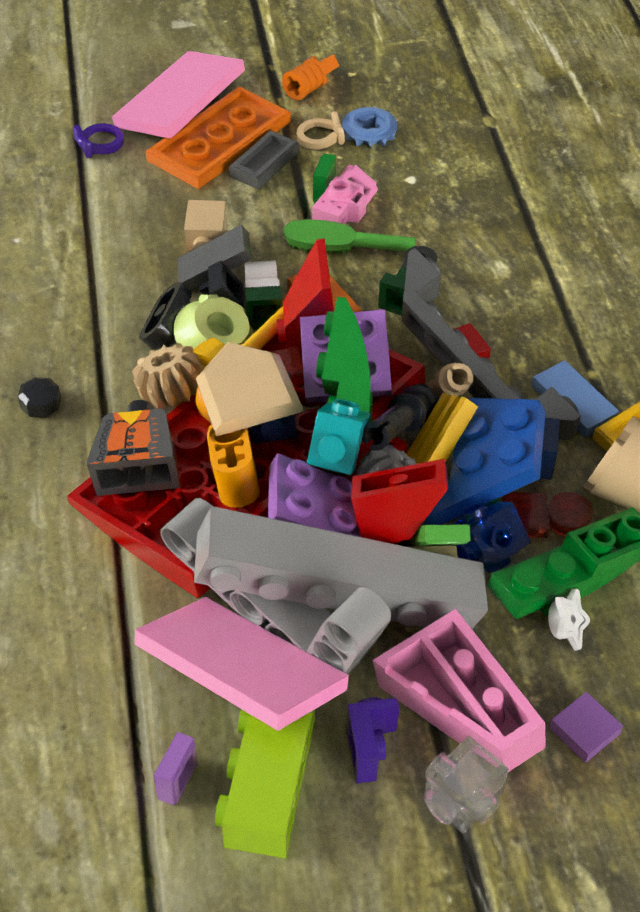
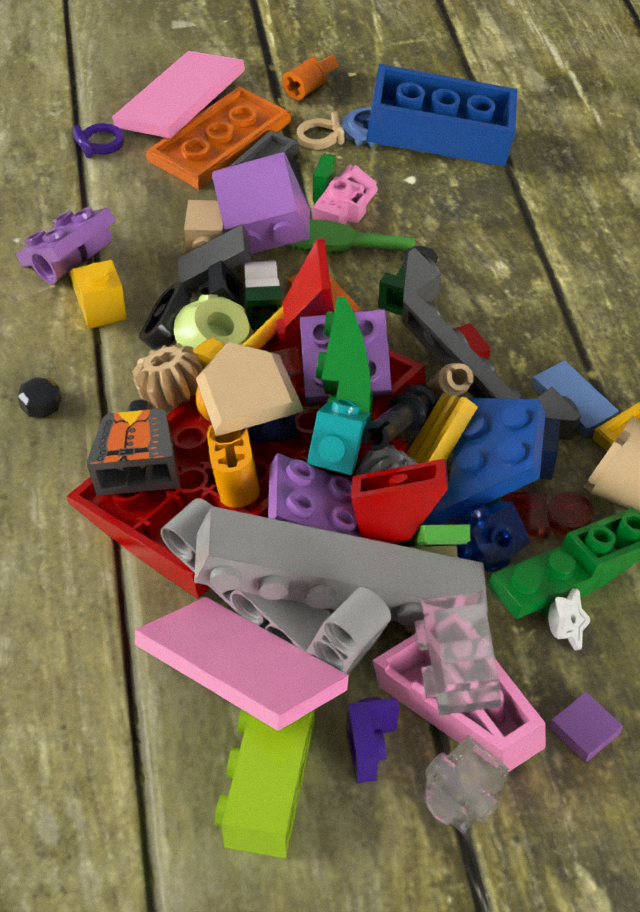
medium lavender tile [153,732,198,806] -> none
none -> medium lavender plate [15,207,116,284]
none -> yellow slope [69,260,127,329]
none -> medium lavender slope [212,152,310,254]
none -> blue brick [366,64,517,166]
none -> clear brick [414,591,501,716]

